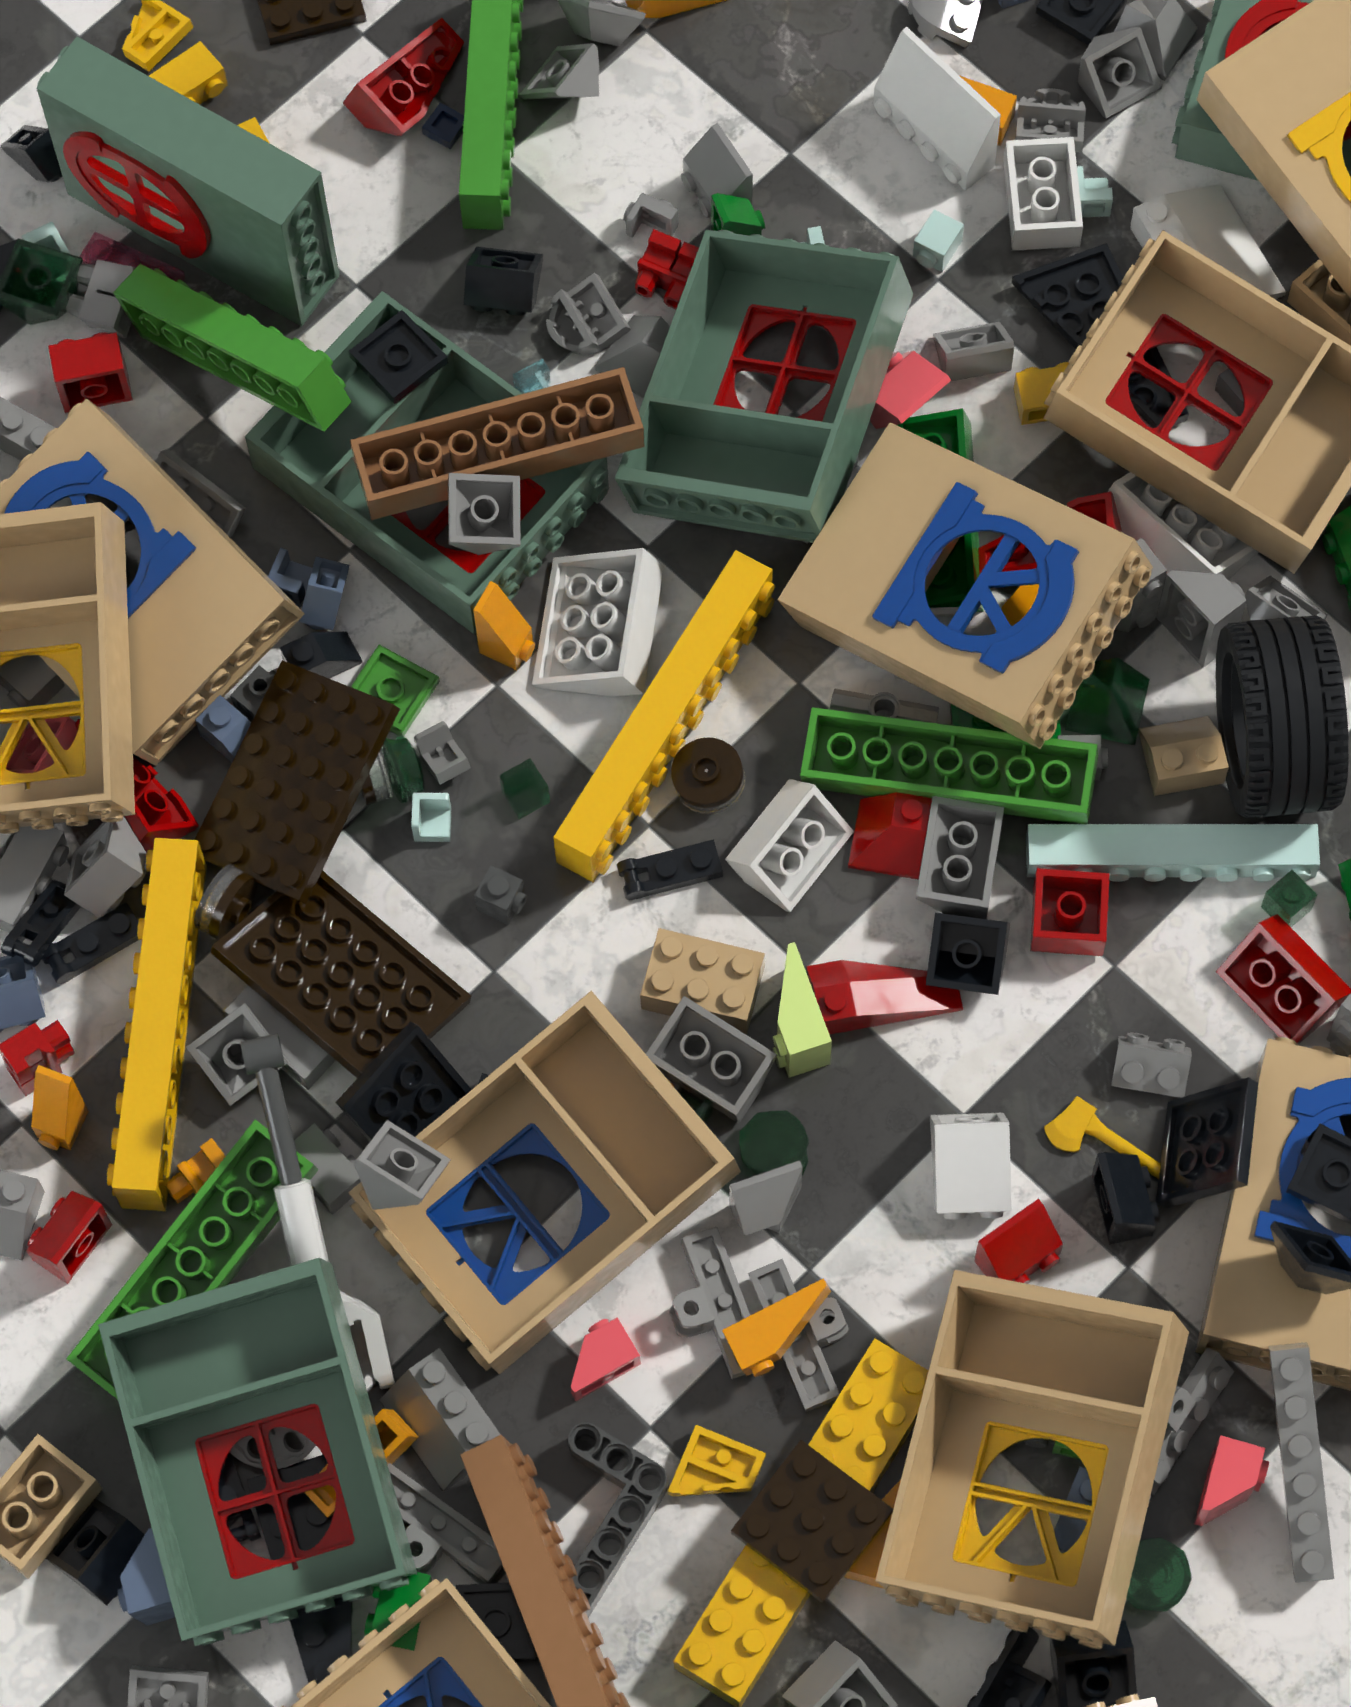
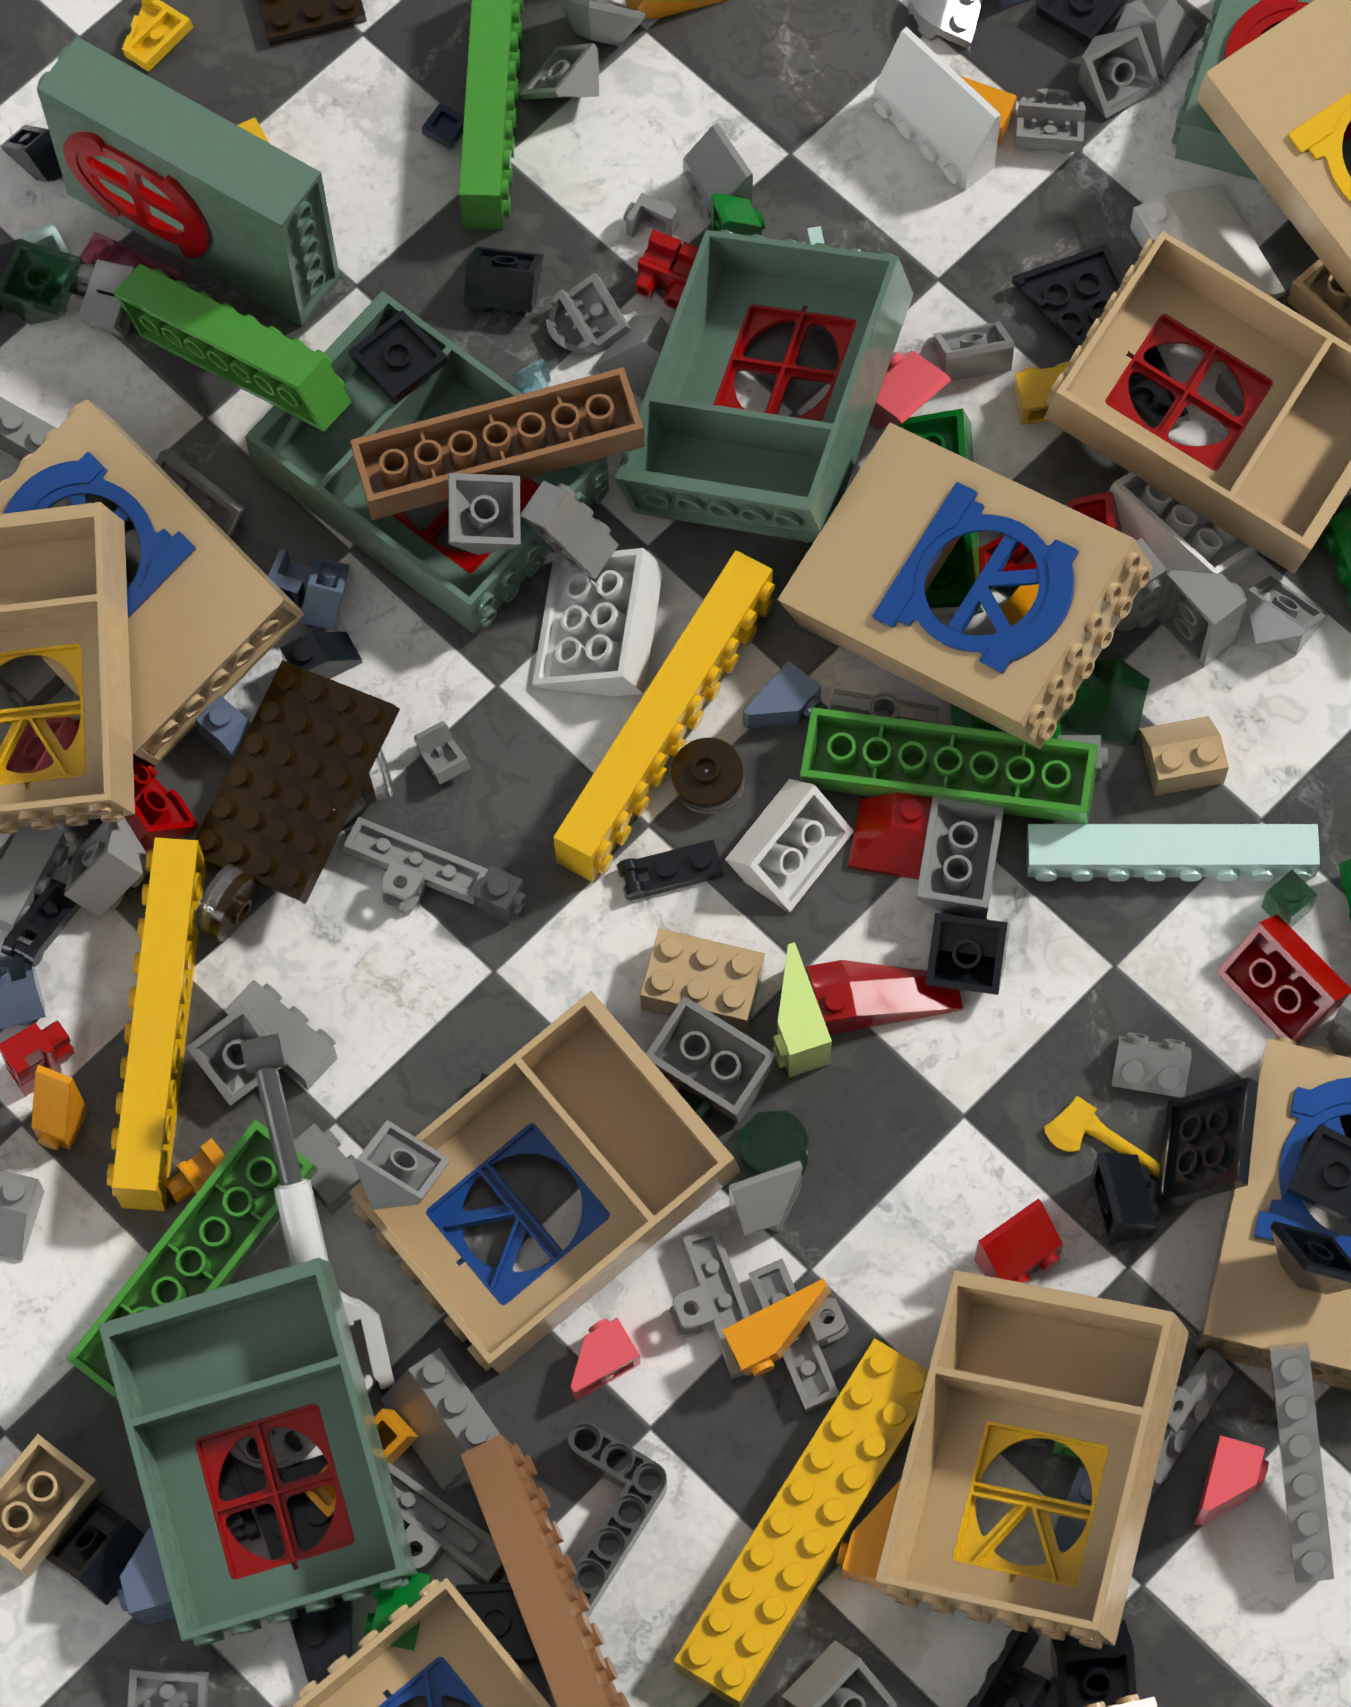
red slope [26,1191,112,1284] -> none
black plate [42,902,138,984] -> none
red brick [48,332,133,414] -> none
yellow brick [149,41,228,105] -> none
dark brown plate [211,870,472,1078] -> none
dark grey brick [231,665,276,723] -> none
black plate [335,1021,472,1142] -> none
red wedge [343,18,464,137] -> none
bright green tile [351,645,440,738] -> none
clear green hat [381,735,425,803] -> none
light aqua panel [411,792,451,842] -> none
light orange slope [473,581,535,671] -> none
clear green panel [499,758,550,820] -> none
yellow wing [668,1425,766,1497] -> none
dark brown plate [731,1440,893,1604] -> none
light aqua brick [913,210,964,272] -> none
white slope [930,1113,1012,1219] -> none
white brick [1003,137,1083,251] -> none
red brick [1030,868,1110,956] -> none
light aqua panel [1077,166,1113,217] -> none
clear green hat [1126,1537,1192,1612] -> none
black tyre [1215,615,1349,818] -> none
none -> light grey plate [343,817,488,914]
none -> light grey brick [520,481,619,579]
none -> sand blue slope [743,660,822,729]

